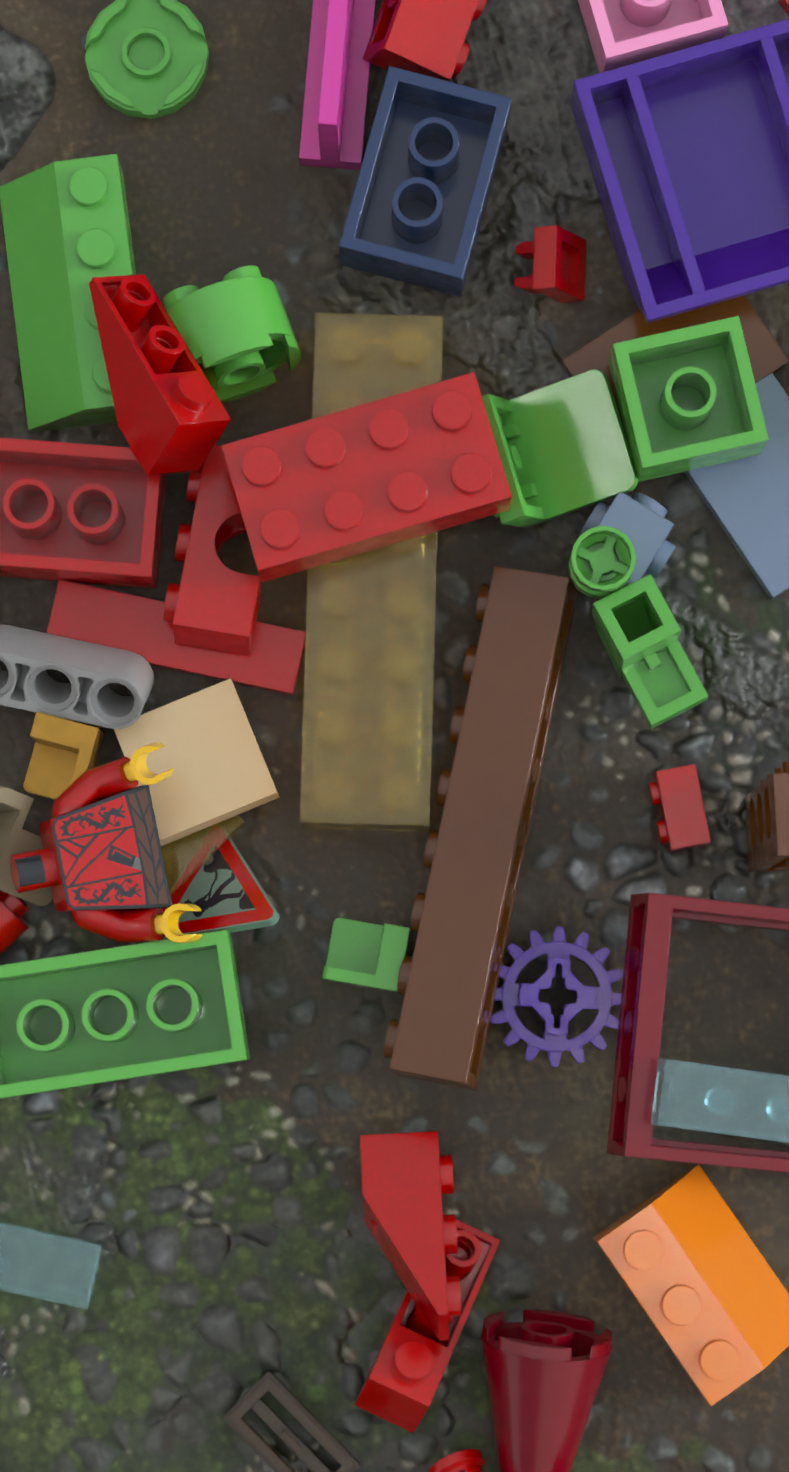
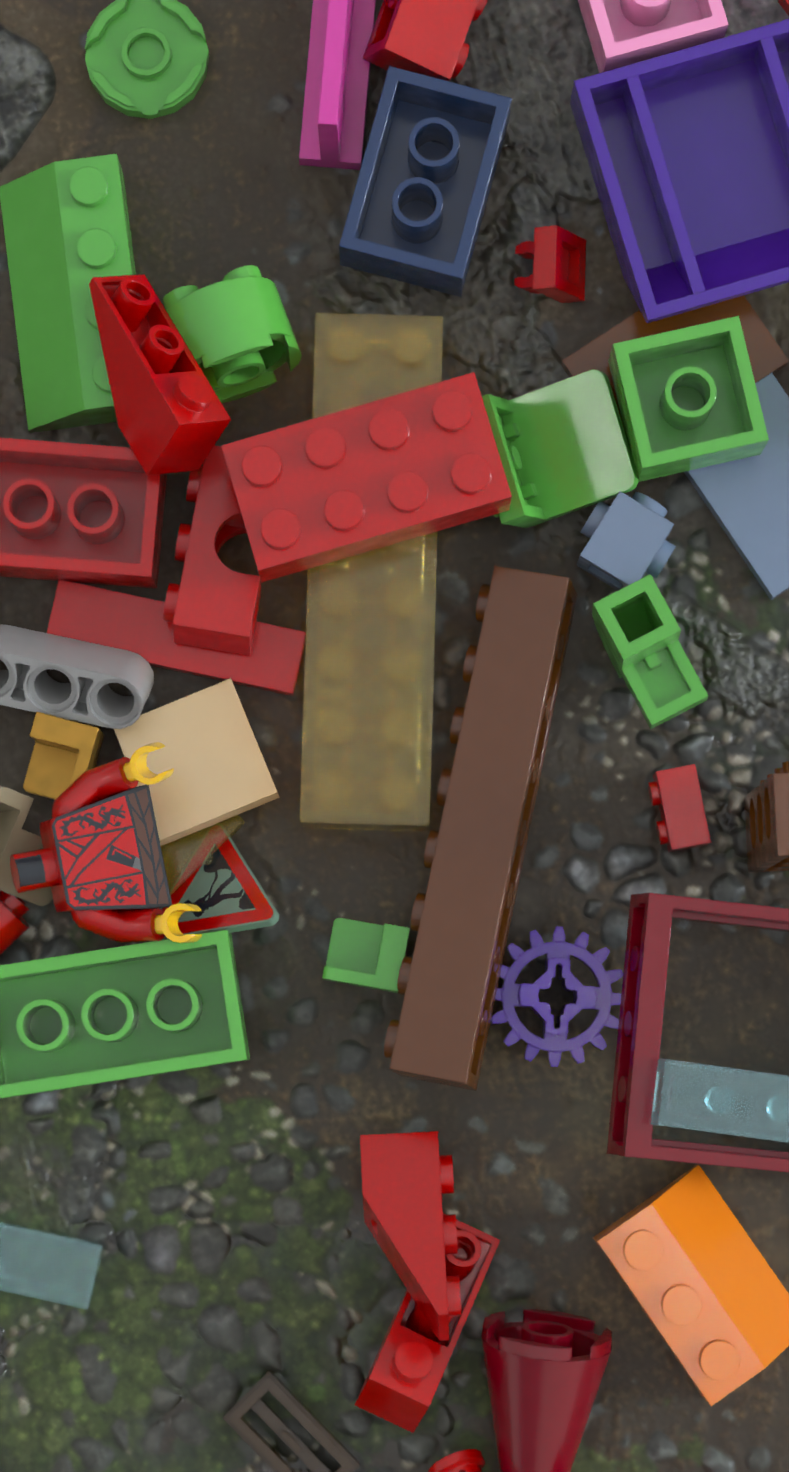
bright green wheel [568,525,636,599] -> none

